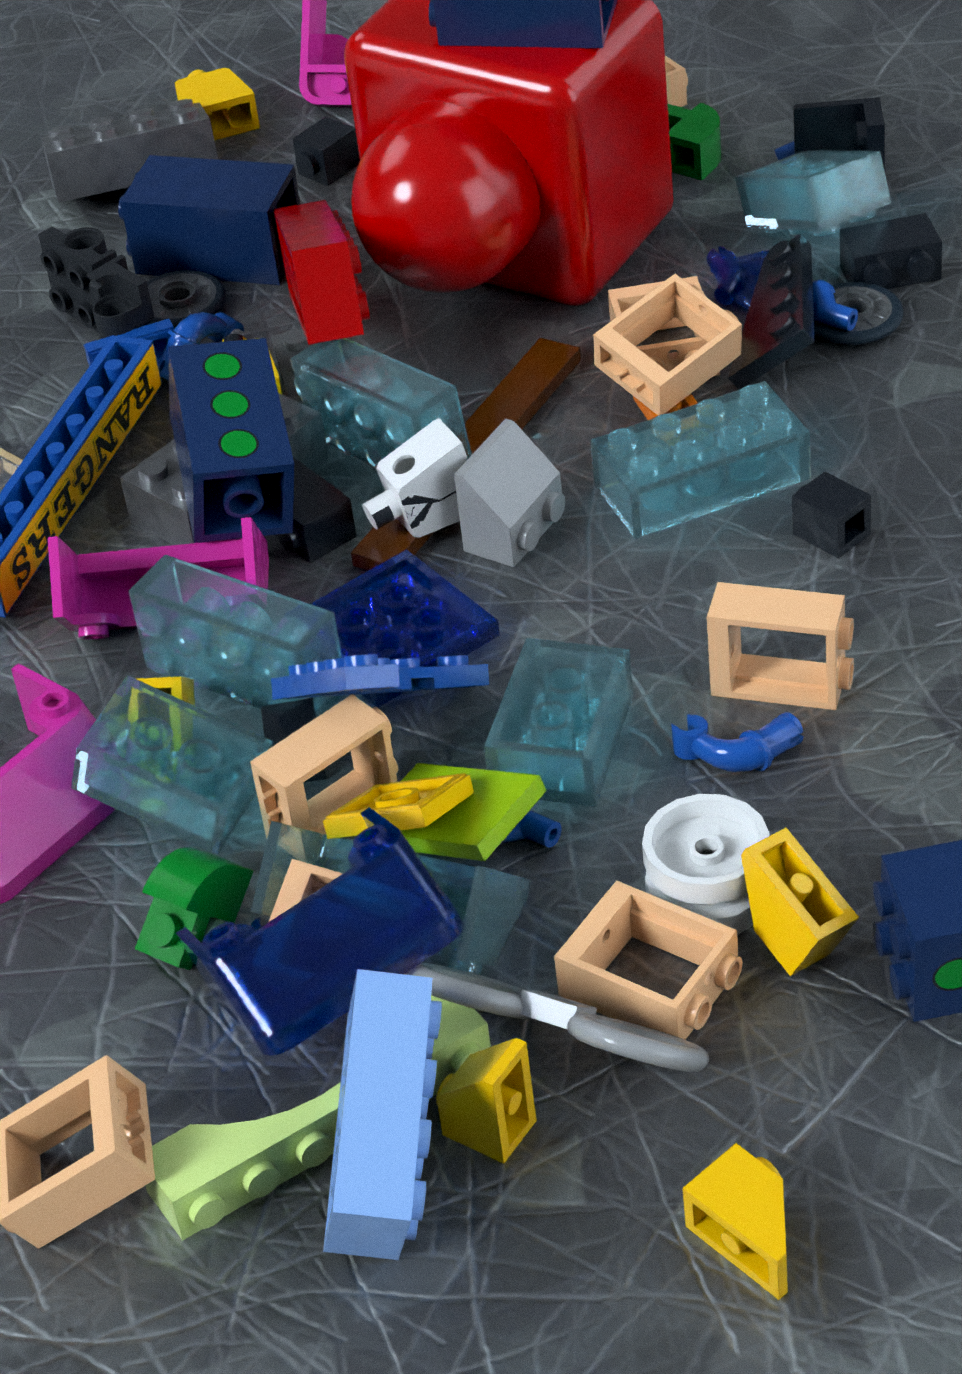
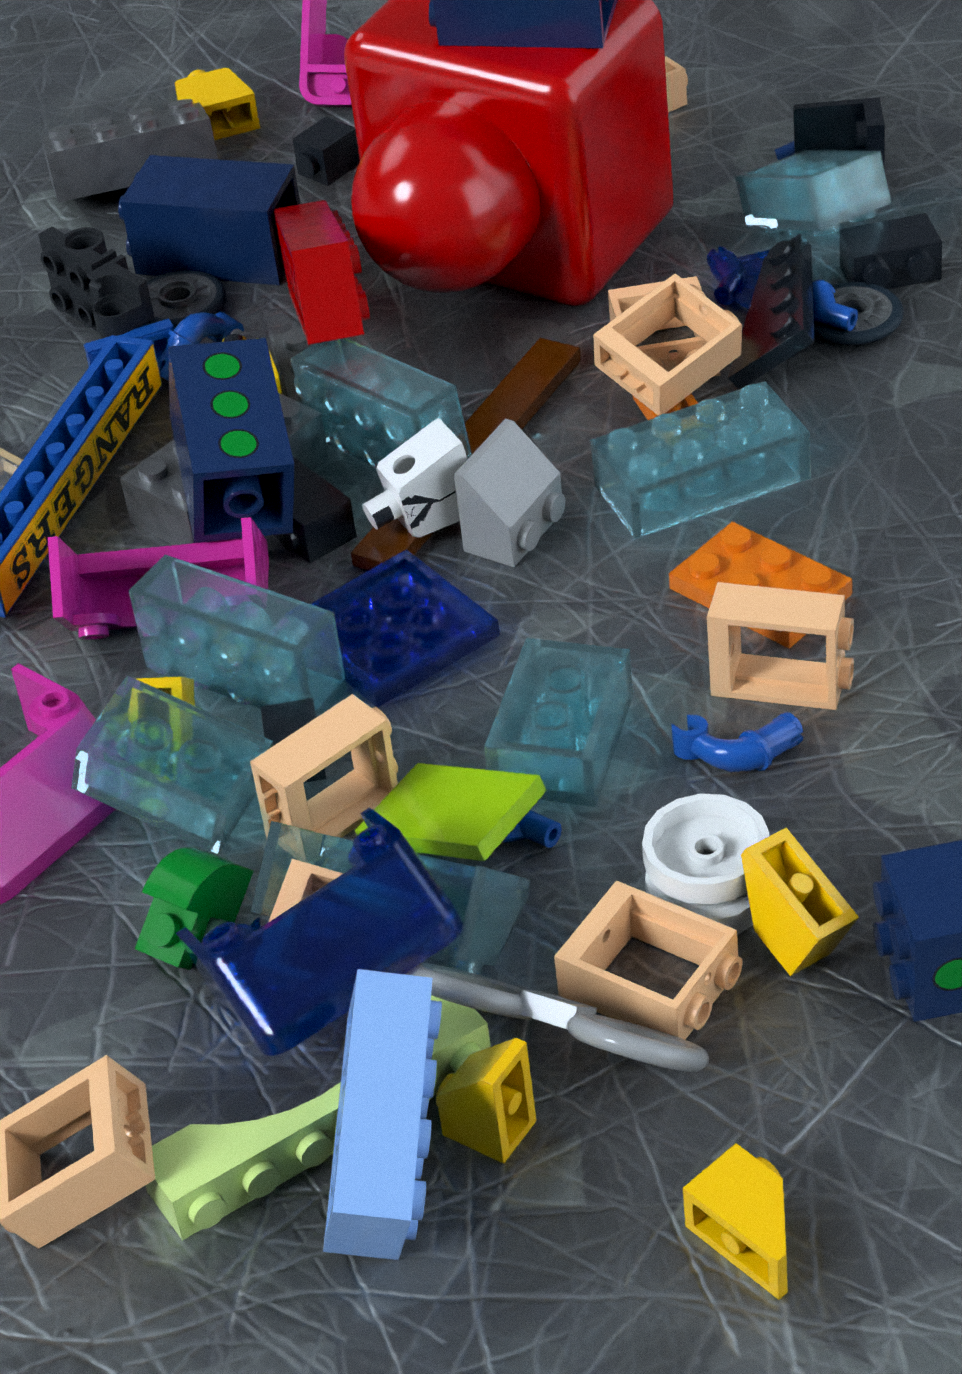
blue plate [271,654,489,700] -> none
yellow tile [323,773,474,839] -> none
green brick [668,102,721,181] -> none
black brick [792,471,871,559] -> none
none -> orange plate [669,521,853,649]

